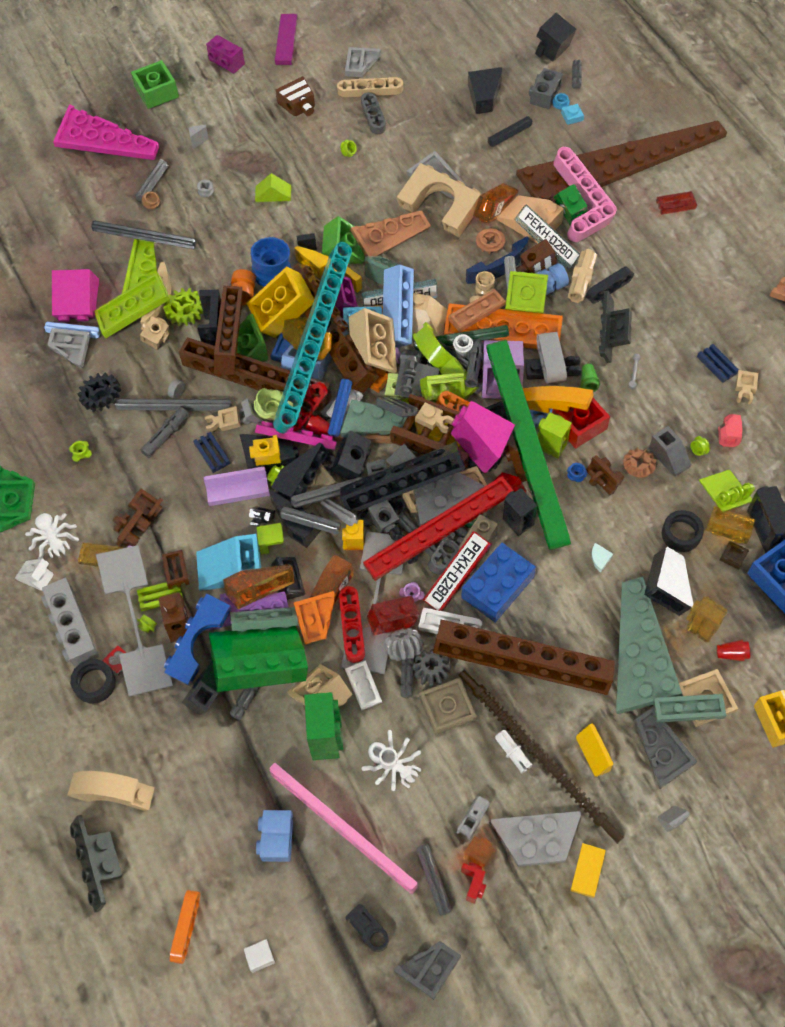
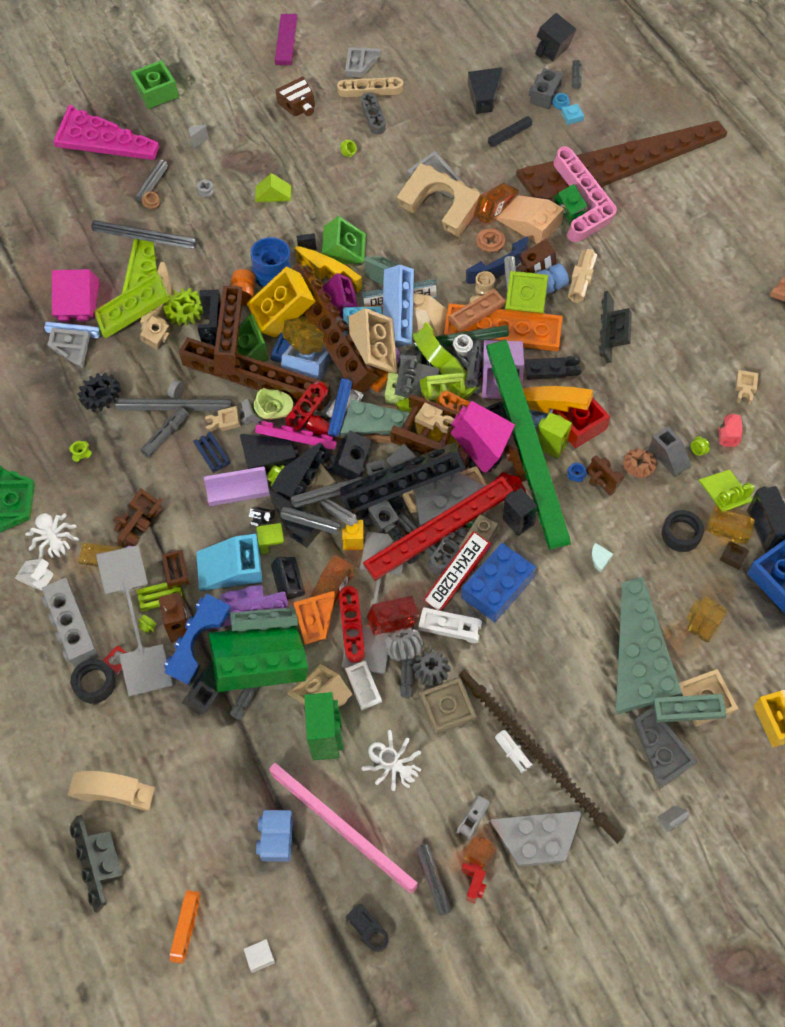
magenta brick [206,35,245,74] -> none
clear orange slope [223,565,295,609] -> none
yellow brick [249,435,281,466] -> none
teal beam [273,242,352,433] -> none
light orange arm [317,332,332,361] -> none
nougat wing [350,210,431,256] -> none
dark grey tile [376,396,418,417] -> none
dark grey wing [394,941,461,1000] -> none
lavender plate [399,582,425,606] -> none
reddish brown brick [433,619,615,695] -> none
tile [514,204,580,269] -> none
light grey beam [536,332,567,384] -> none
yellow tile [570,843,606,898] -> none
yellow slope [576,723,614,777] -> none
bright green cone [580,364,600,393] -> none
black beam [586,266,634,304] -> none
light grey hinge [628,354,640,389] -> none
slope [644,546,693,616] -> none
clear red tile [656,191,697,215] -> none
dark blue tile [697,344,739,383] -> none
red cone [717,639,750,661] -> none

